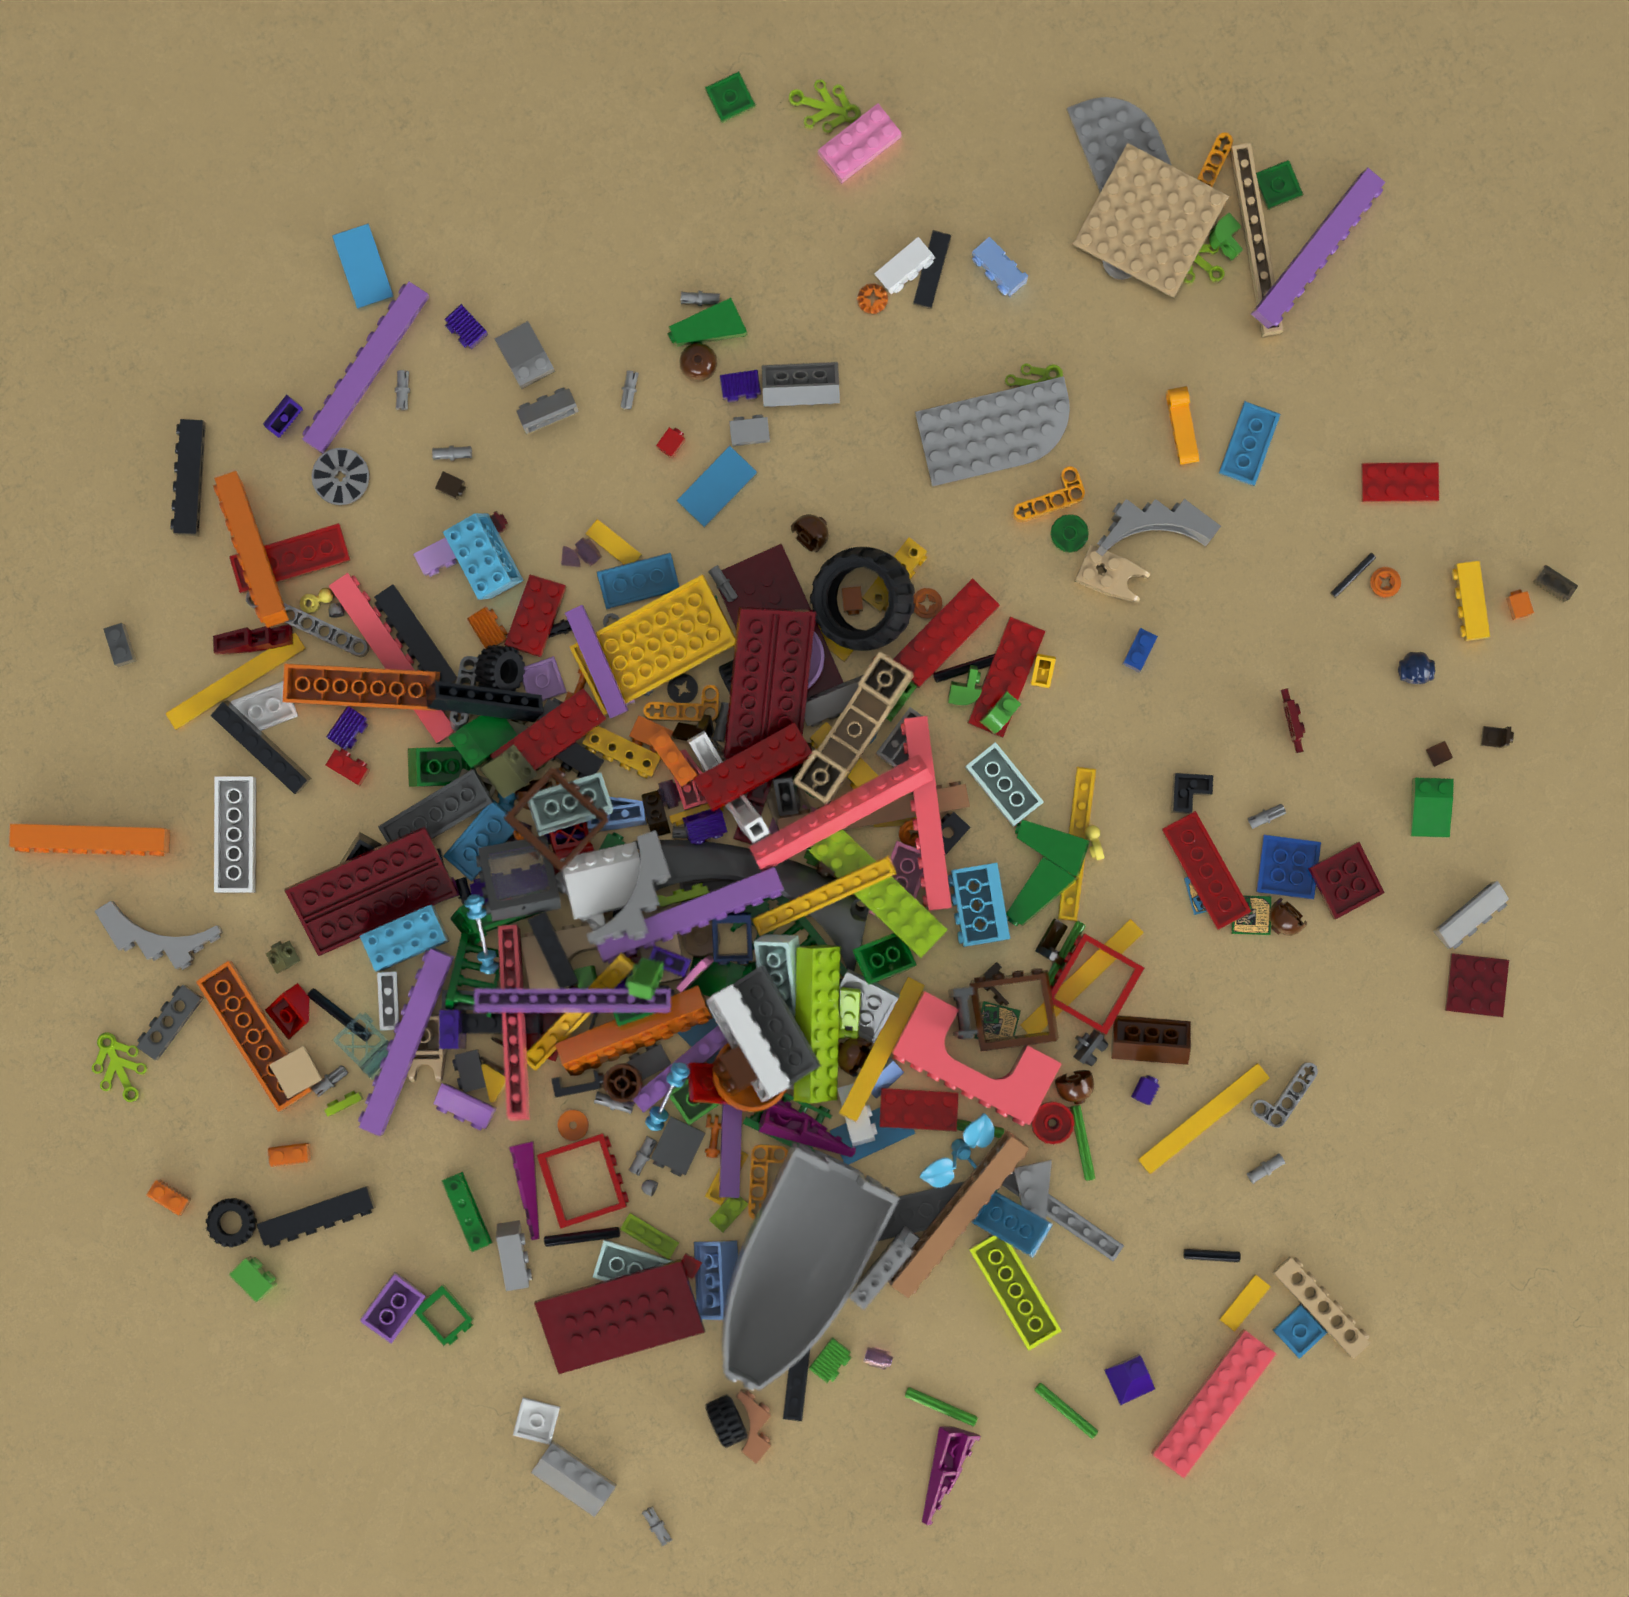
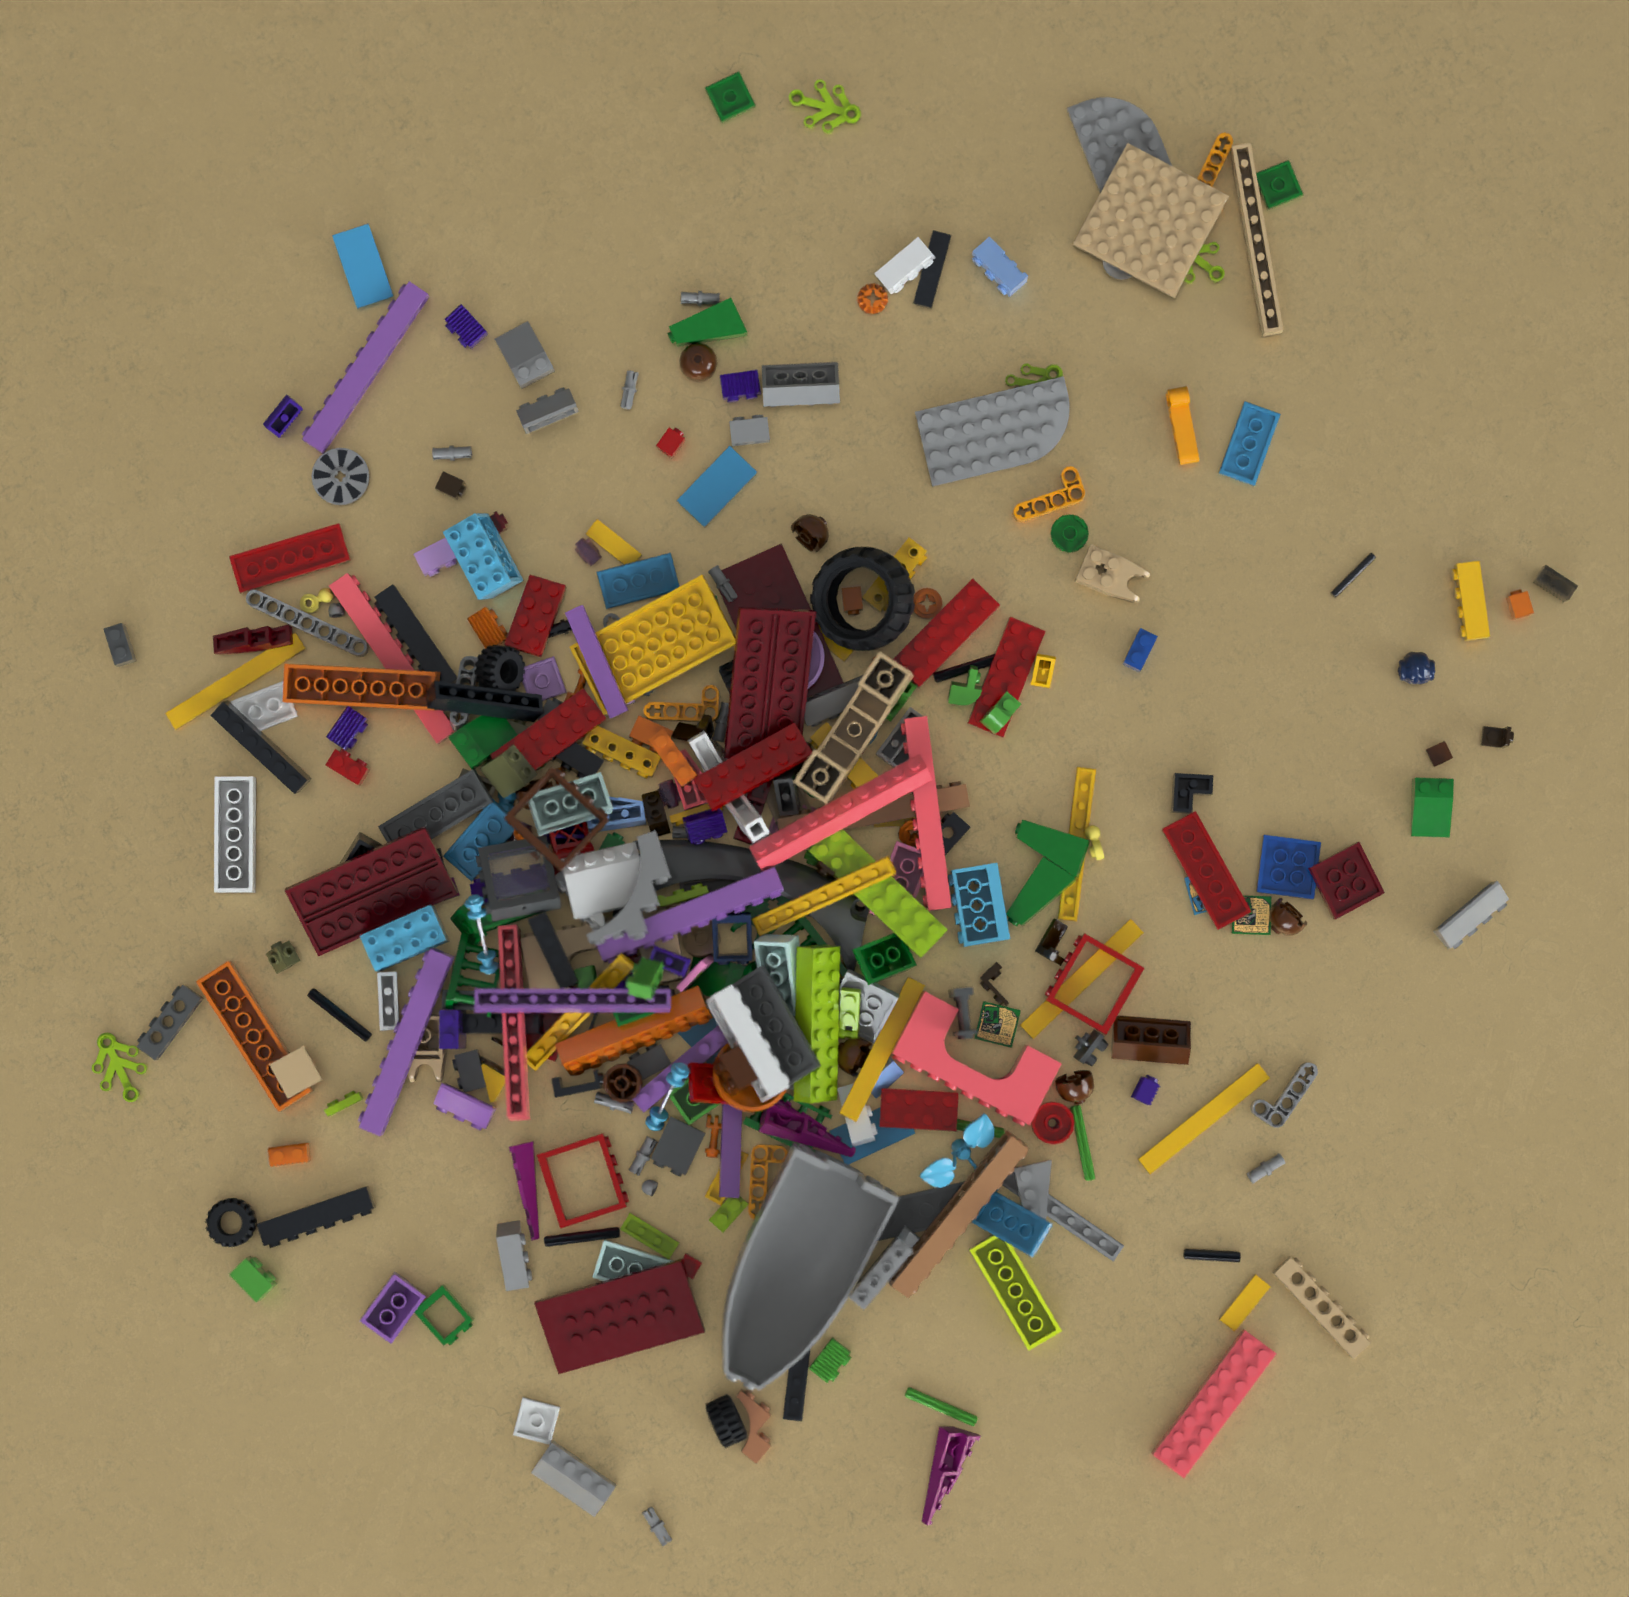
orange brick [9,824,170,856] -> none
light grey arch [95,901,223,970] -> none
orange brick [146,1180,191,1216] -> none
black brick [170,419,206,536] -> none
orange brick [213,471,289,628] -> none
red slope [265,983,310,1040] -> none
light grey axle [312,1065,348,1097] -> none
clear light blue piece [332,1012,390,1080] -> none
light grey pin [395,370,410,410] -> none
green slope [408,747,470,787] -> none
green fence [442,1172,493,1252] -> none
black axle [455,877,471,911] -> none
orange piece [558,1110,589,1141] -> none
tile [561,546,580,567] -> none
black gear [667,673,698,703] -> none
light blue slope [694,1241,738,1320] -> none
bright pink brick [818,103,902,184] -> none
brick [864,1347,893,1370] -> none
light aqua brick [965,742,1044,827] -> none
reddish brown window [969,968,1059,1051] -> none
bright green axle [1035,1383,1098,1439] -> none
bright green axle [1041,921,1085,987] -> none
light grey arch [1096,499,1221,556] -> none
dark purple slope [1104,1354,1155,1405] -> none
bright green brick [1210,212,1243,260] -> none
light grey axle [1247,804,1286,829] -> none
medium lavender brick [1251,168,1385,328] -> none
dark azure tile [1273,1304,1328,1359] -> none
dark red plate [1280,688,1305,754] -> none
red plate [1361,462,1439,502] -> none
orange gear [1370,567,1401,598] -> none
dark red plate [1445,953,1509,1017] -> none

